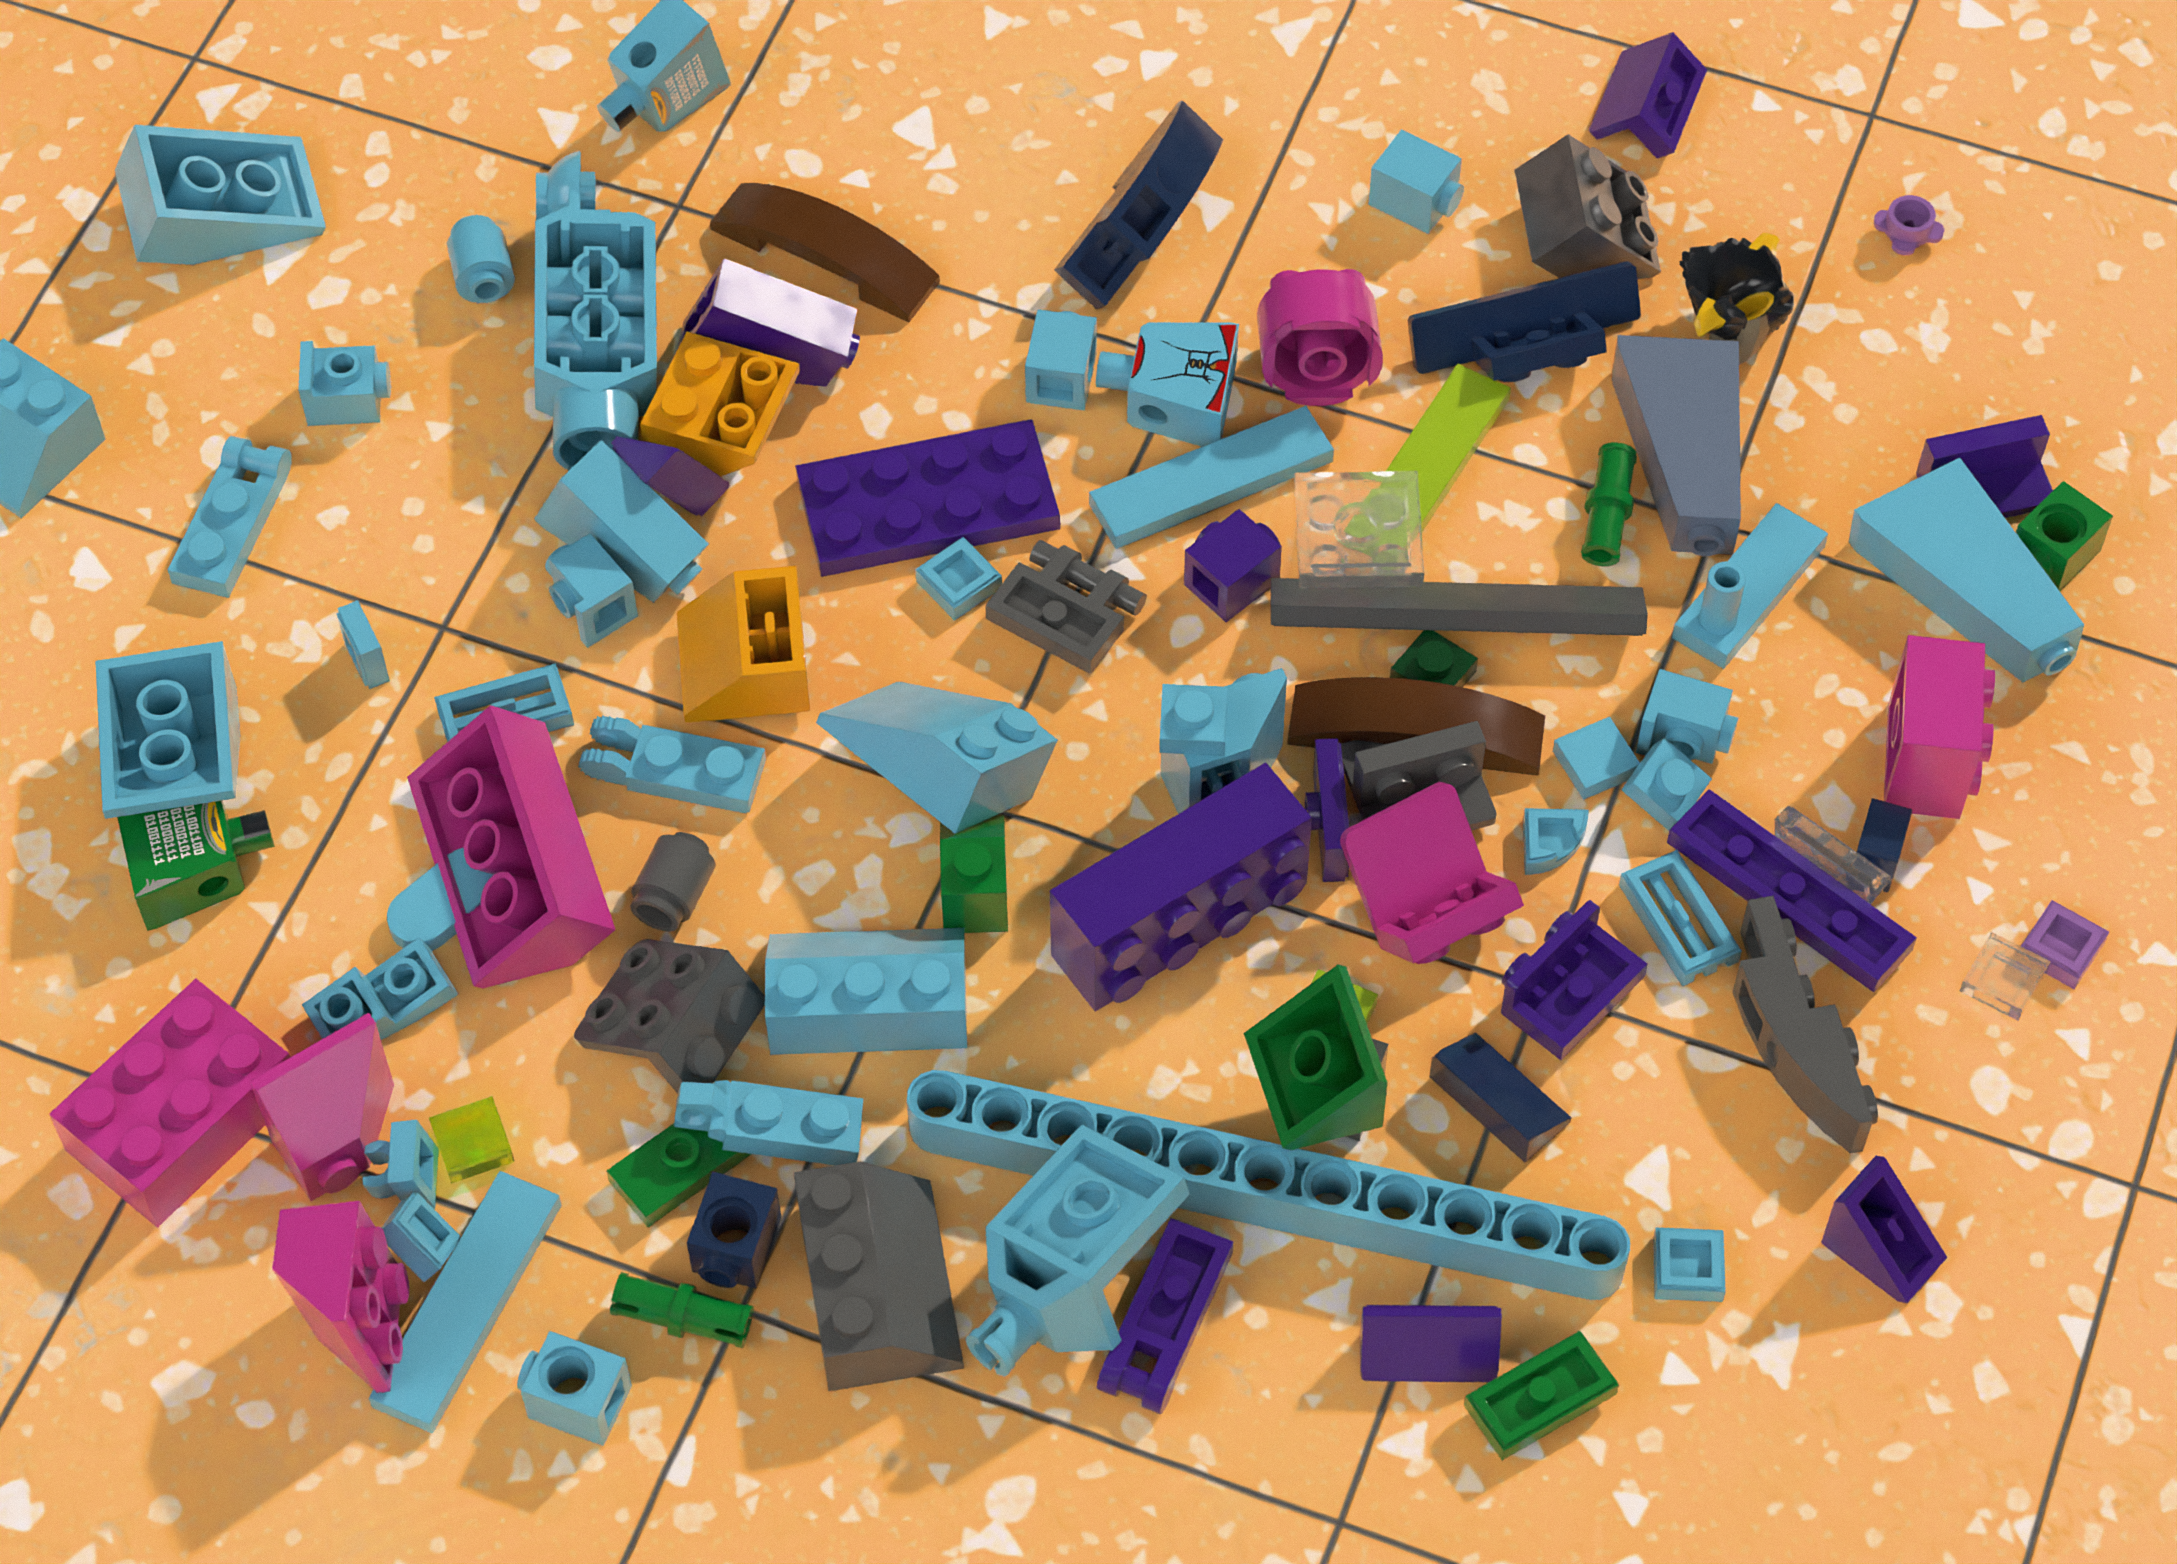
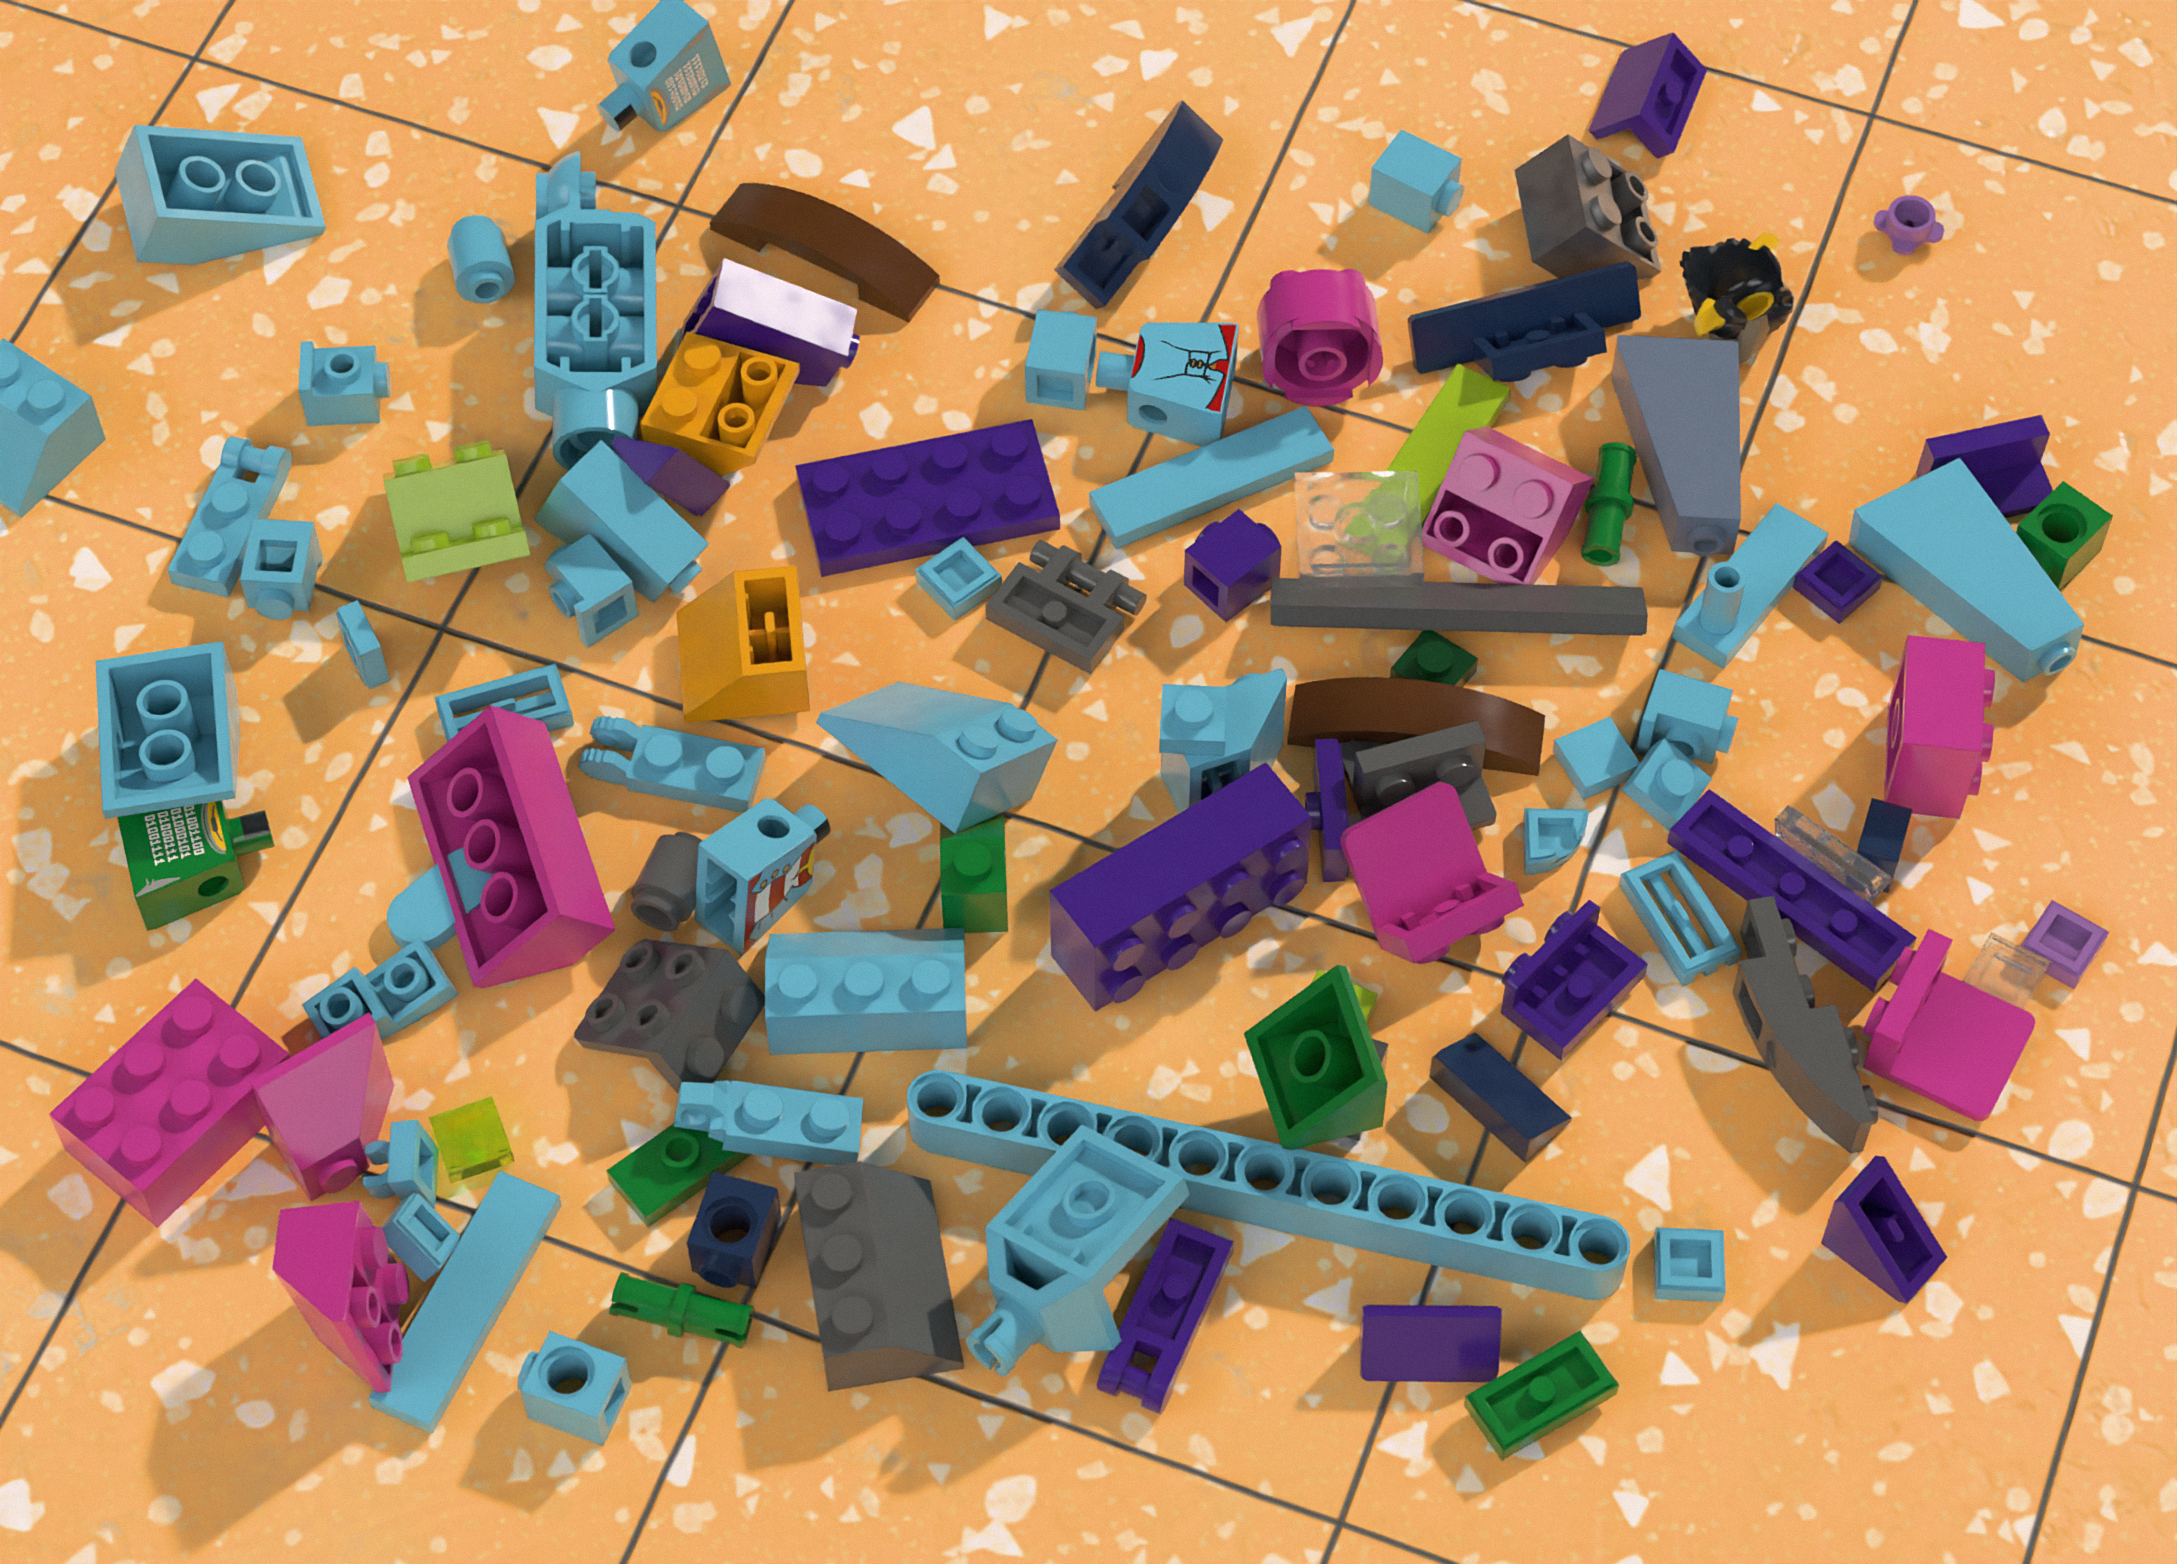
none -> medium azure brick [240,519,323,620]
none -> lime bracket [382,440,531,583]
none -> medium azure torso [694,799,831,956]
none -> dark pink slope [1417,426,1594,585]
none -> dark purple tile [1792,540,1883,624]
none -> dark pink bracket [1862,929,2035,1121]

